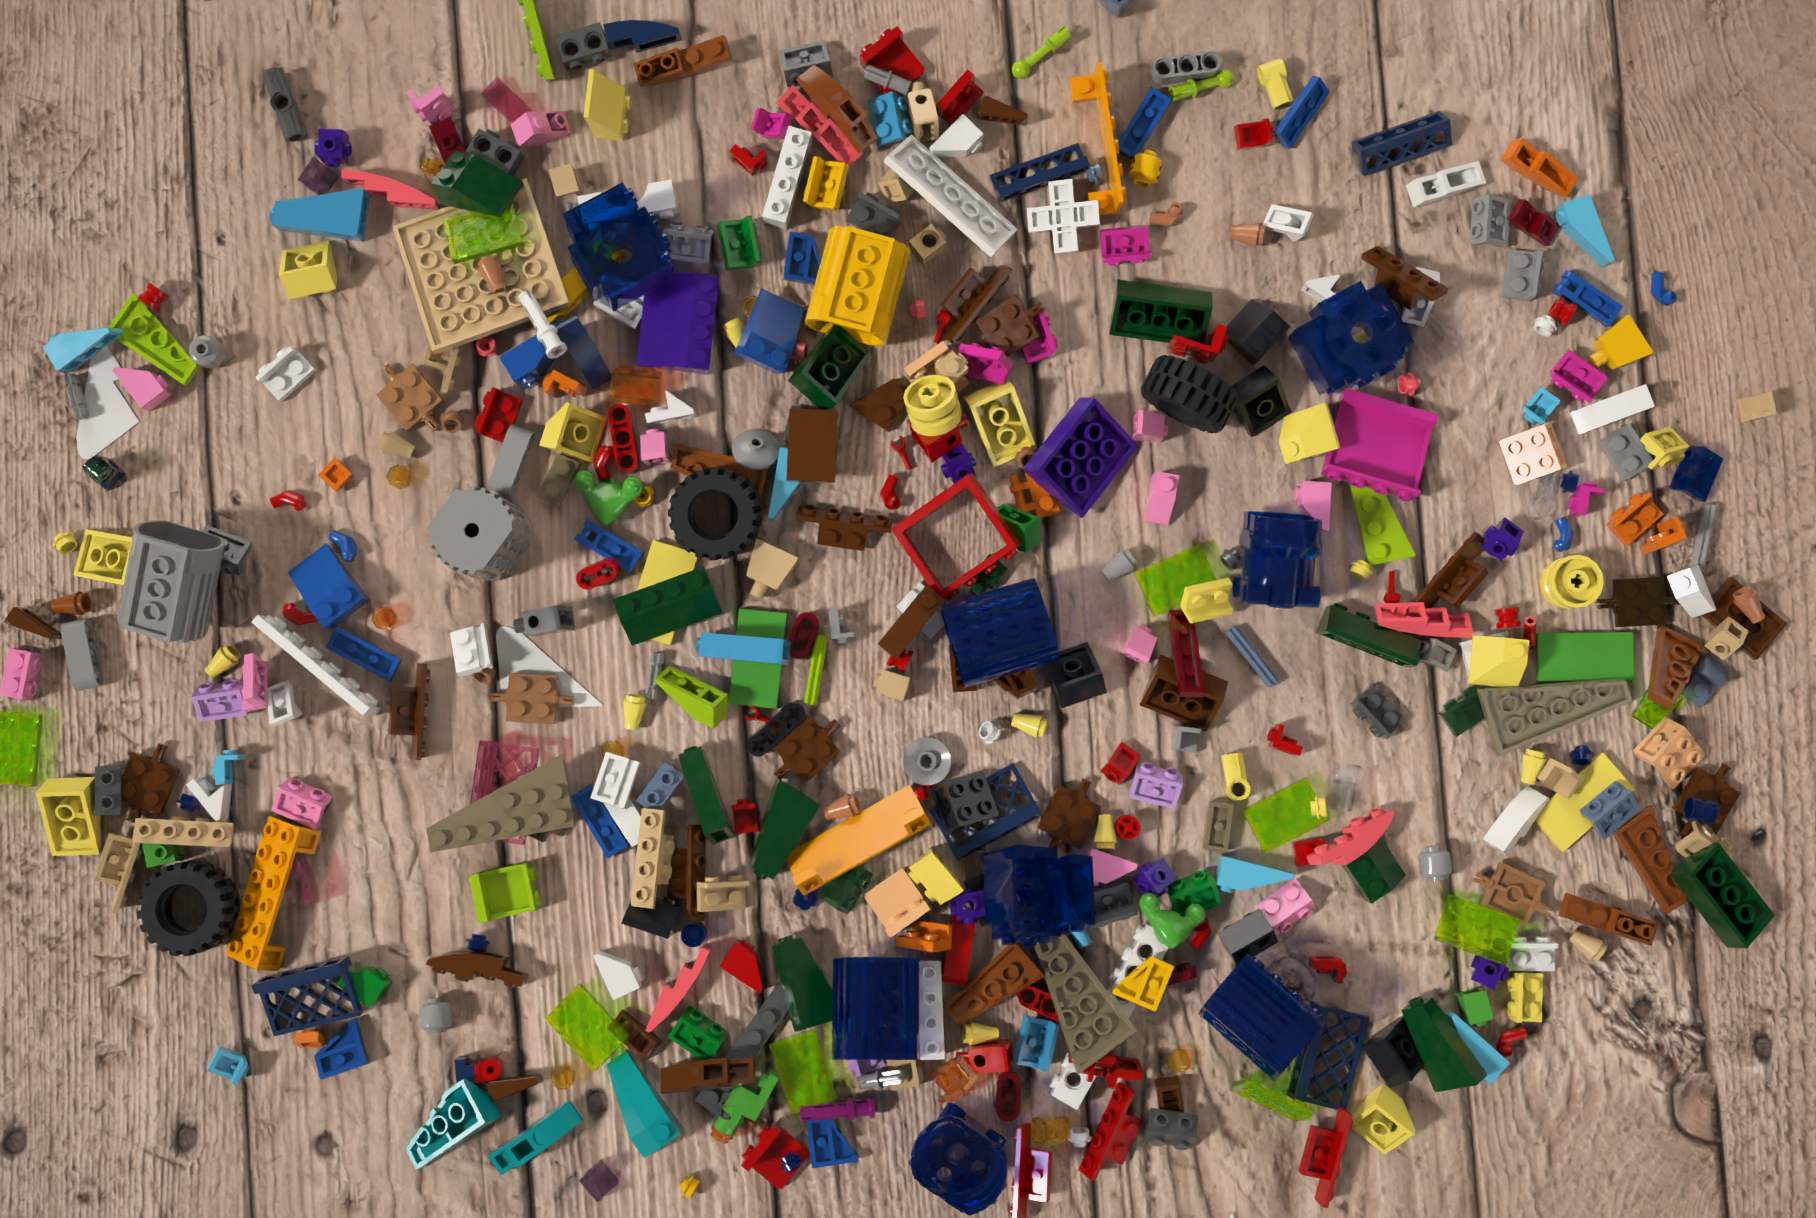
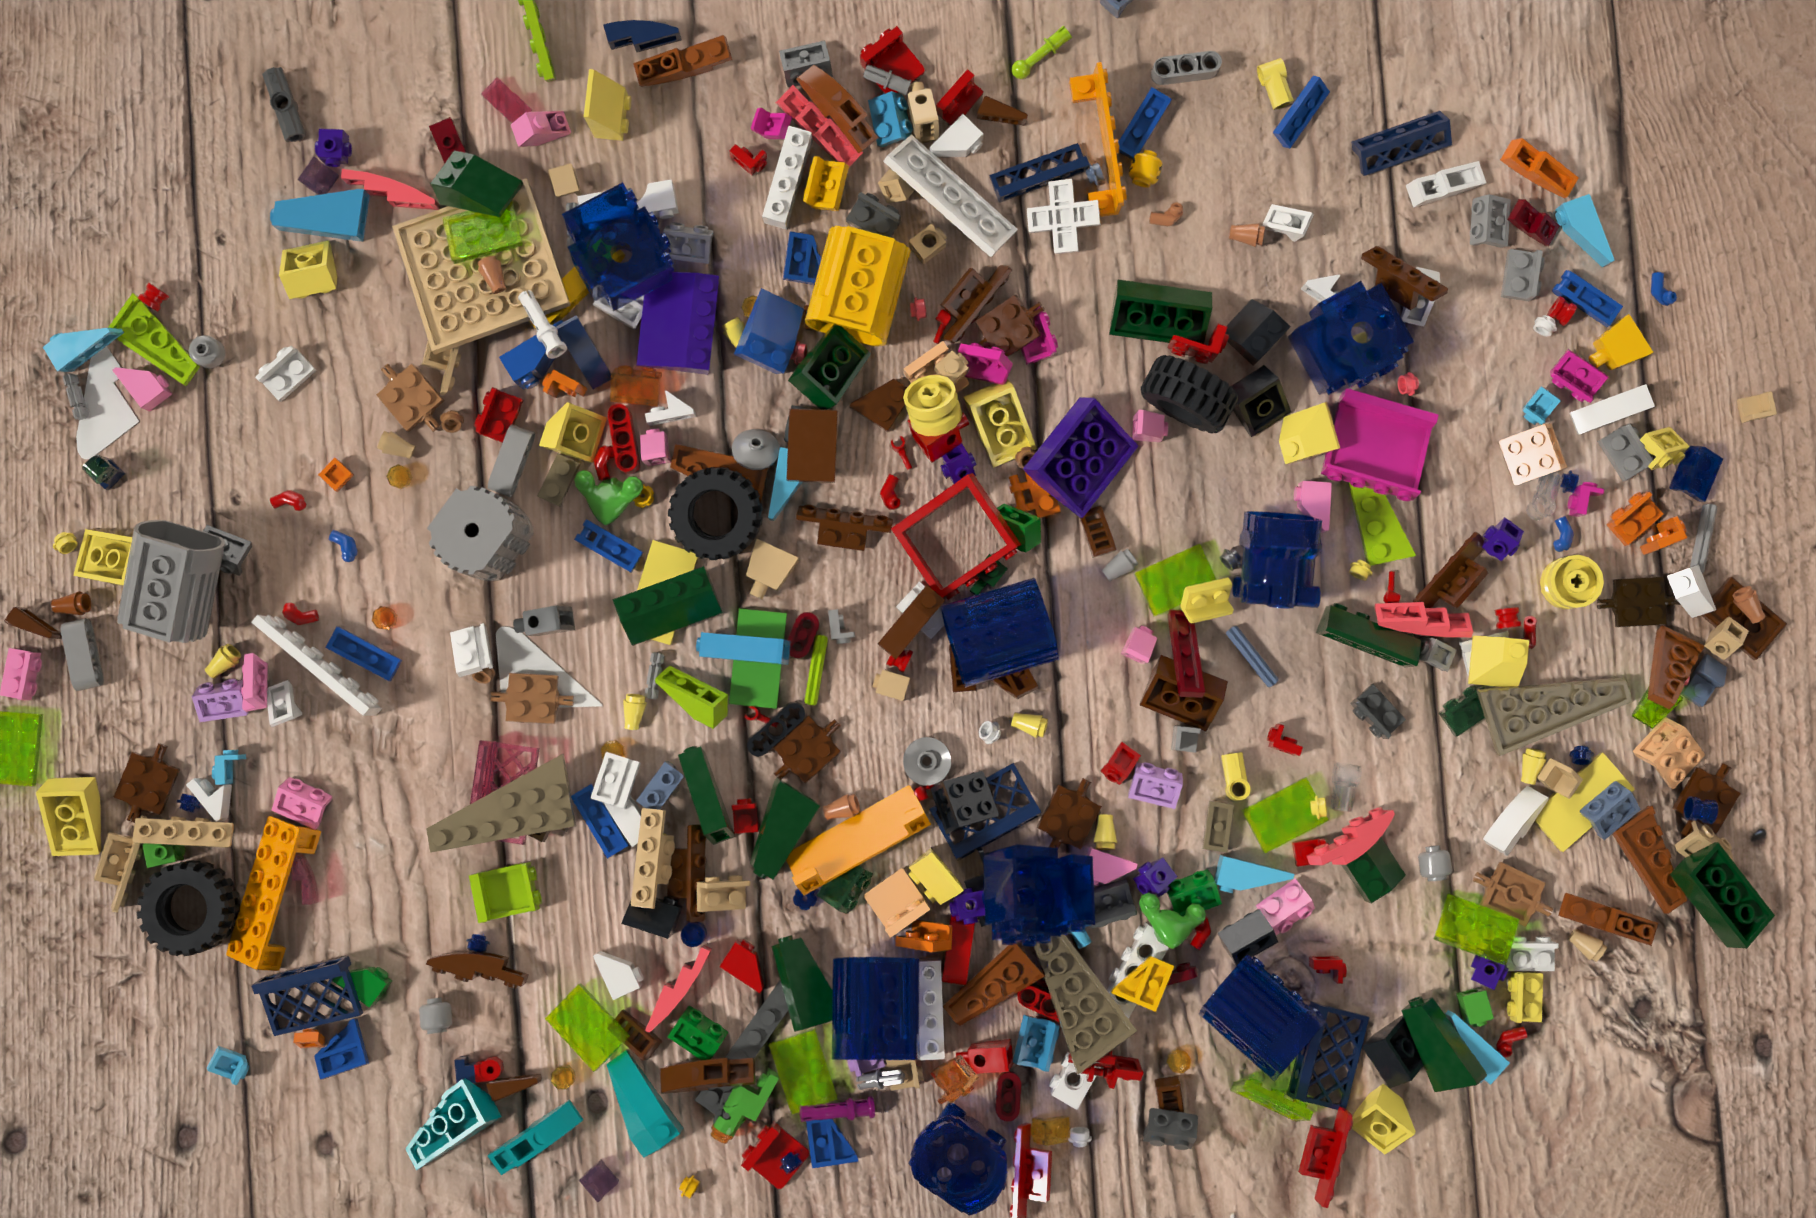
dark grey bracket [95,766,122,815] -> none
blue slope [288,543,370,629] -> none
reddish brown bracket [388,663,430,760] -> none
bright pink bracket [407,85,455,125] -> none
clear yellow tile [419,157,443,177] -> none
dark grey brick [465,128,524,176] -> none
coral plate [475,335,499,357] -> none
dark grey brick [555,22,612,70] -> none
red beam [576,557,621,590] -> none
green bracket [717,216,761,270] -> none
light yellow cone [962,1021,999,1046] -> none
black slope [1043,642,1107,708] -> none
red bracket [1079,1082,1143,1181] -> none
dark pink bracket [1100,225,1151,266] -> none
red wheel [1114,815,1140,840] -> none
bright pink slope [1144,471,1180,525] -> none
lime pin [1169,69,1234,102] -> none
red bracket [1234,118,1274,150] -> none
bright green tile [1535,632,1635,681] -> none
none -> reddish brown slope [1079,505,1117,558]

